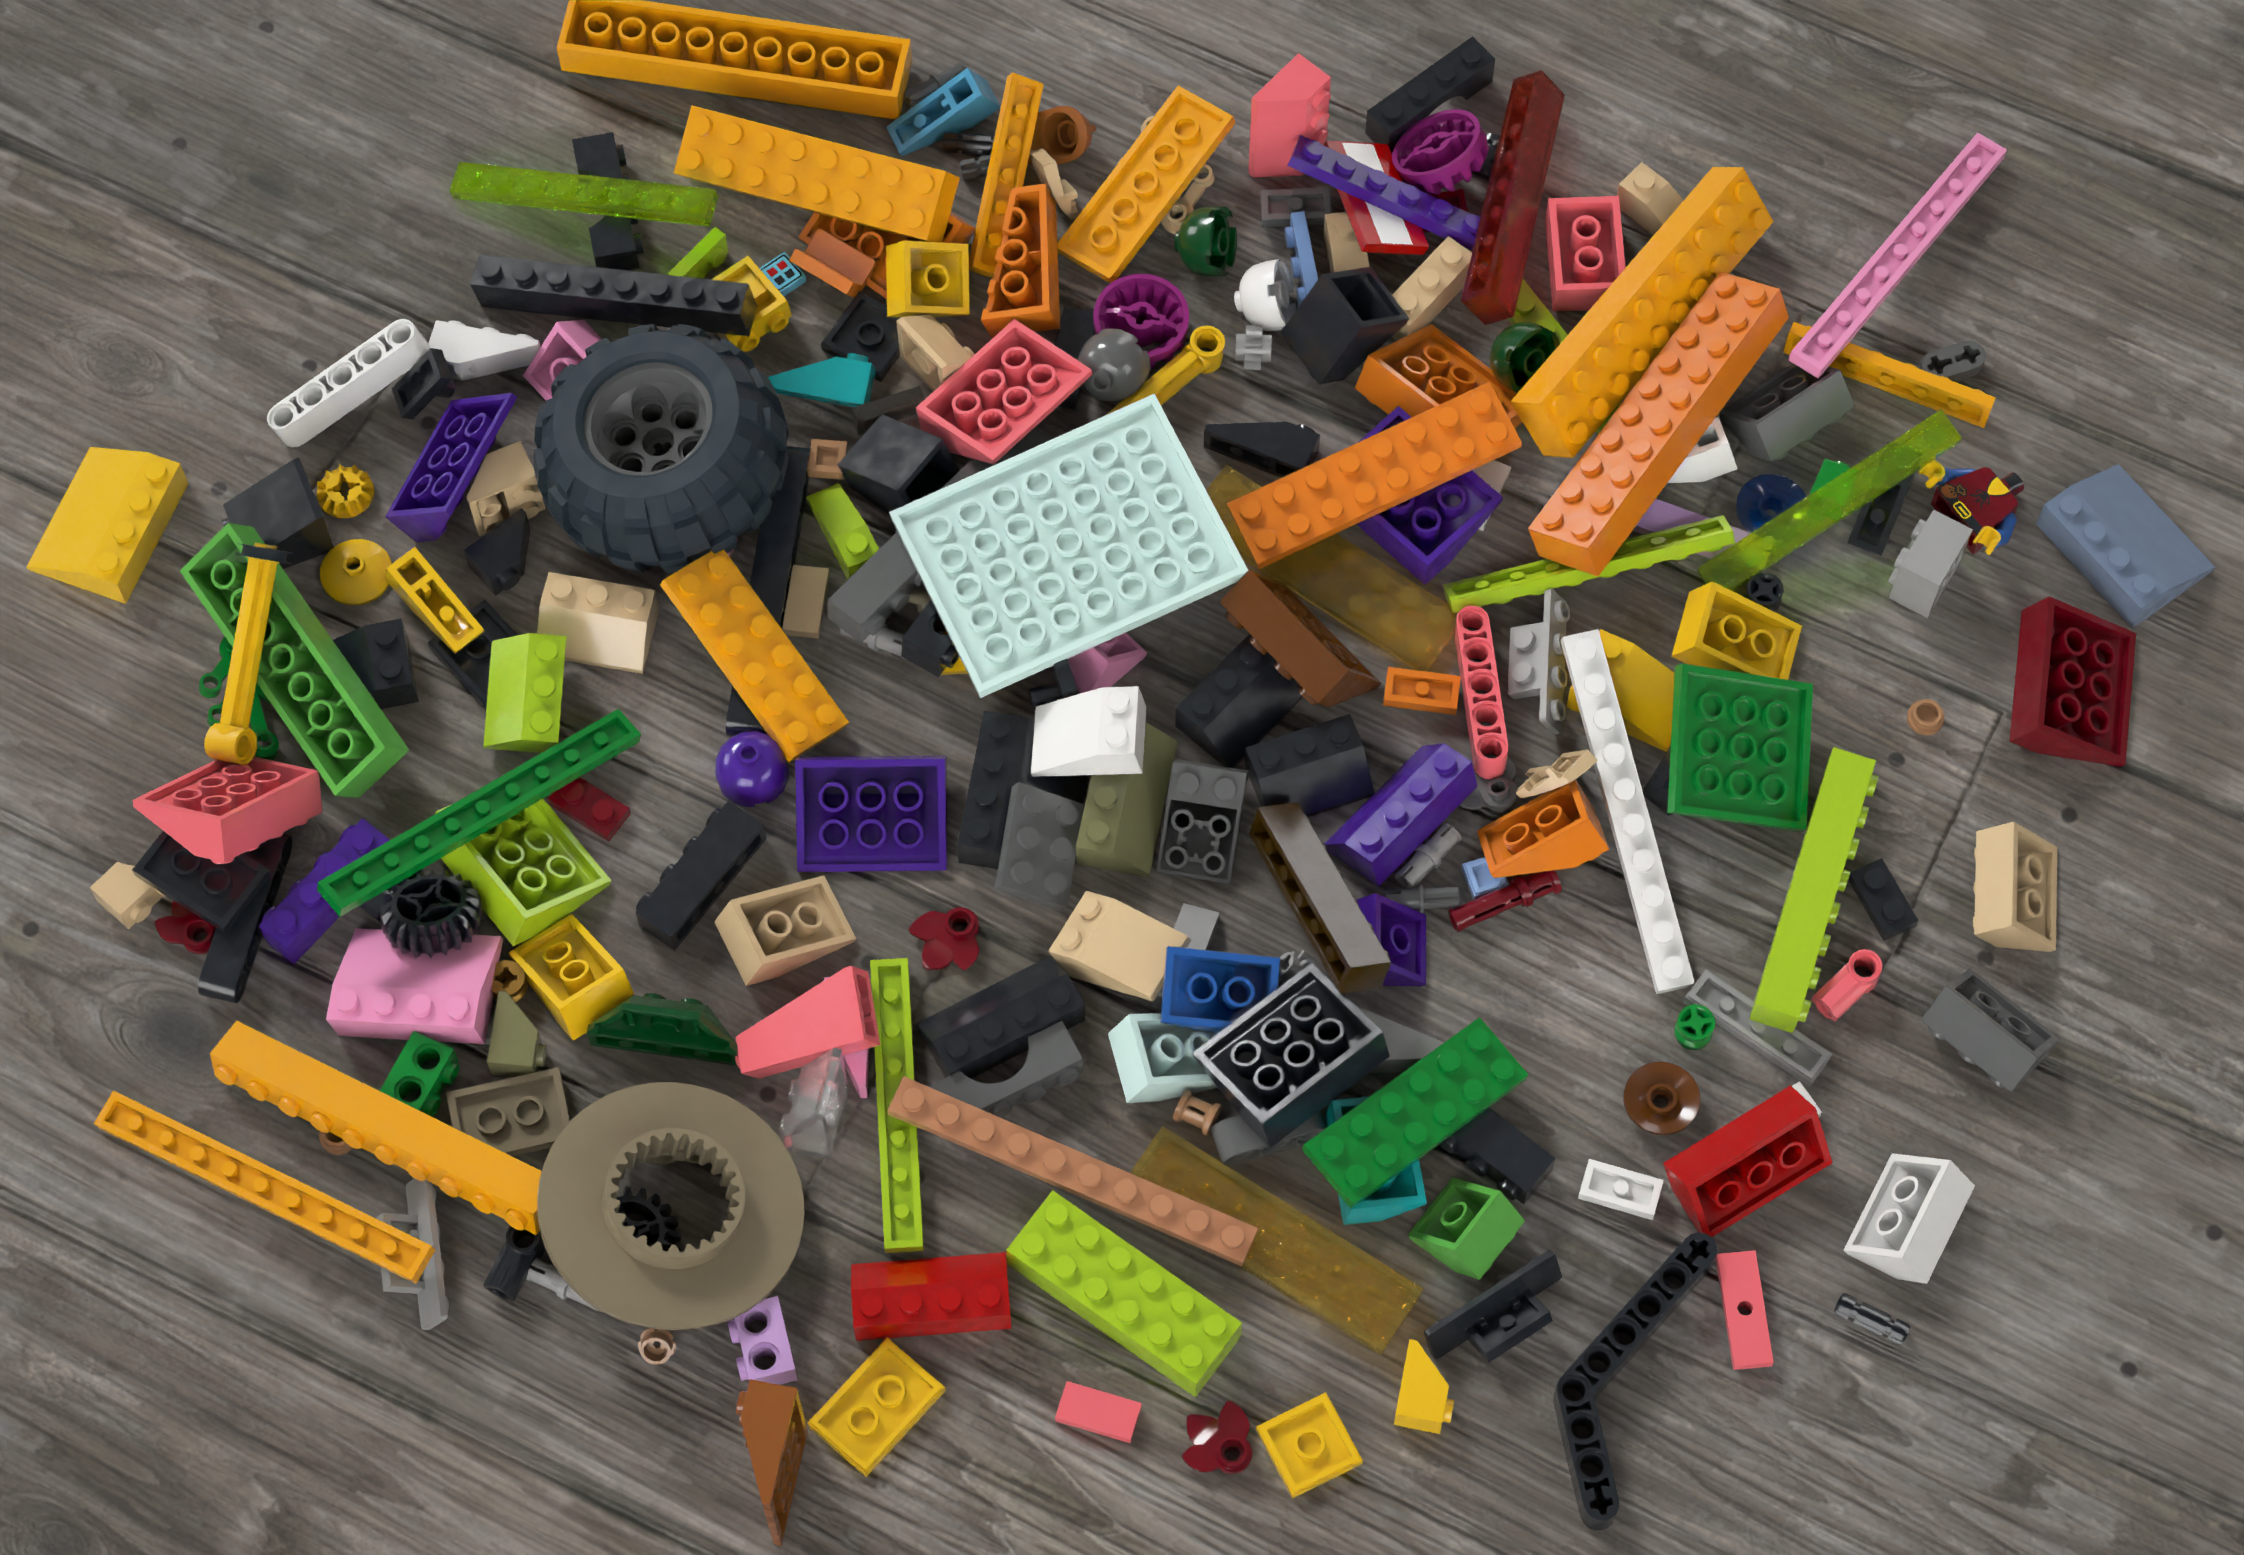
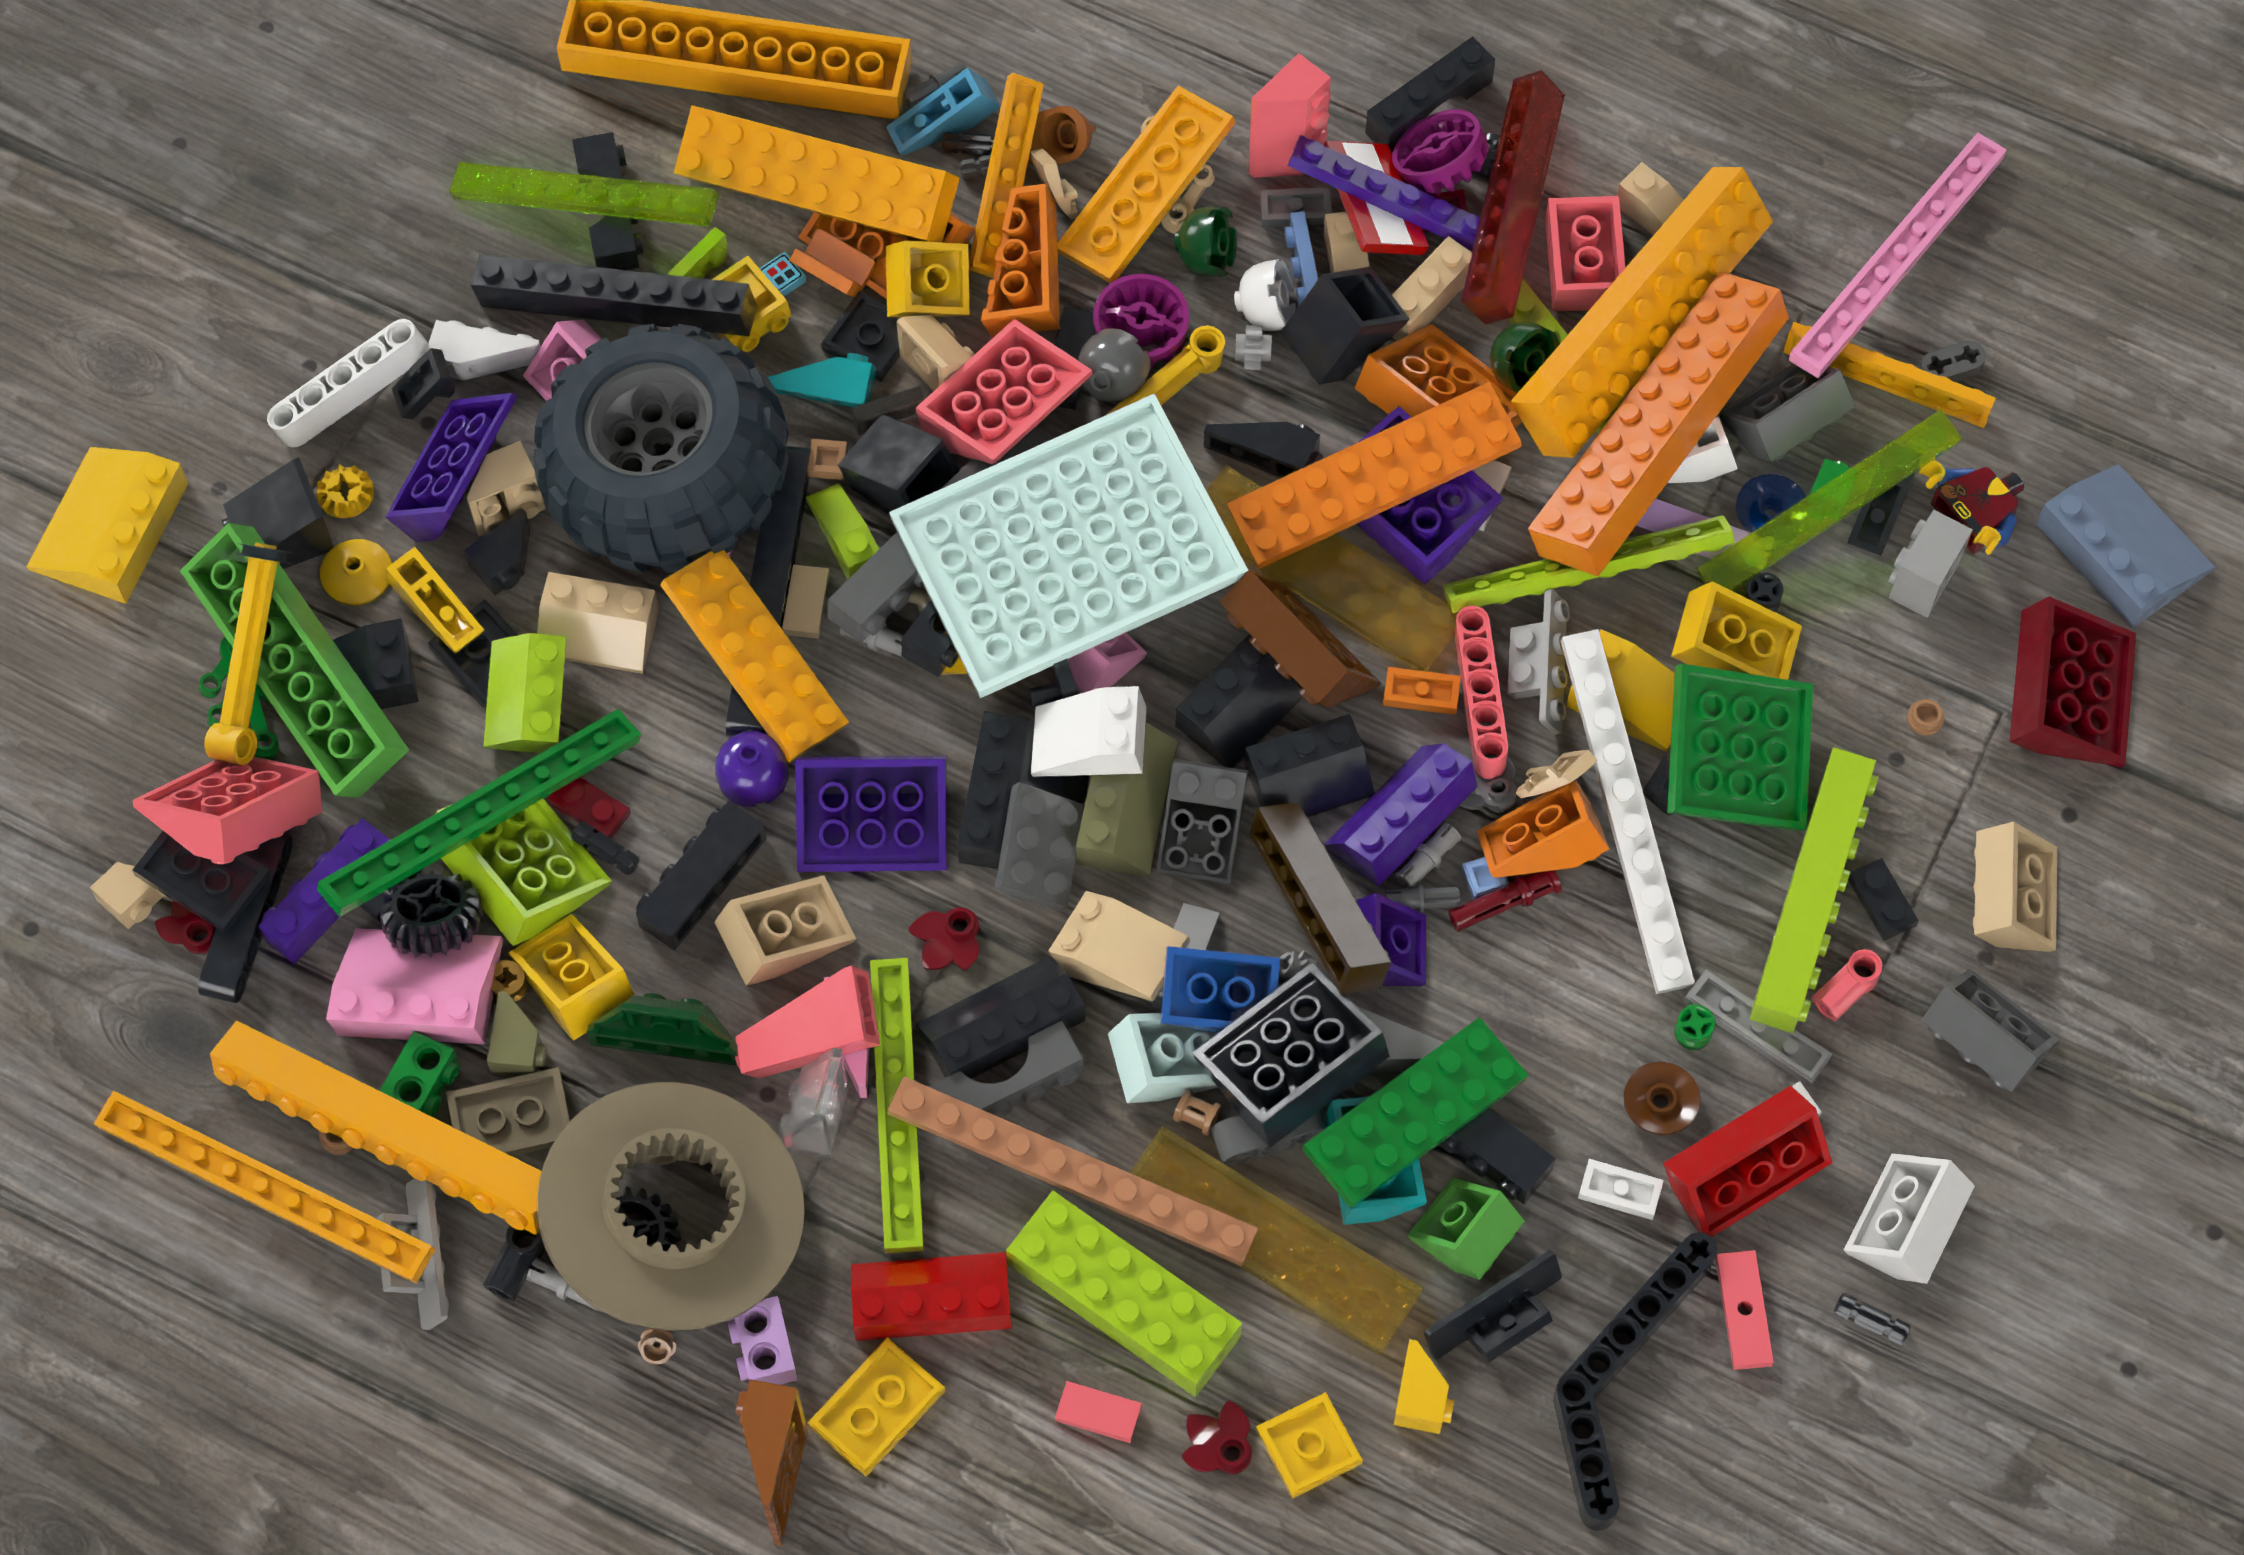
none -> black axle [571,821,640,875]

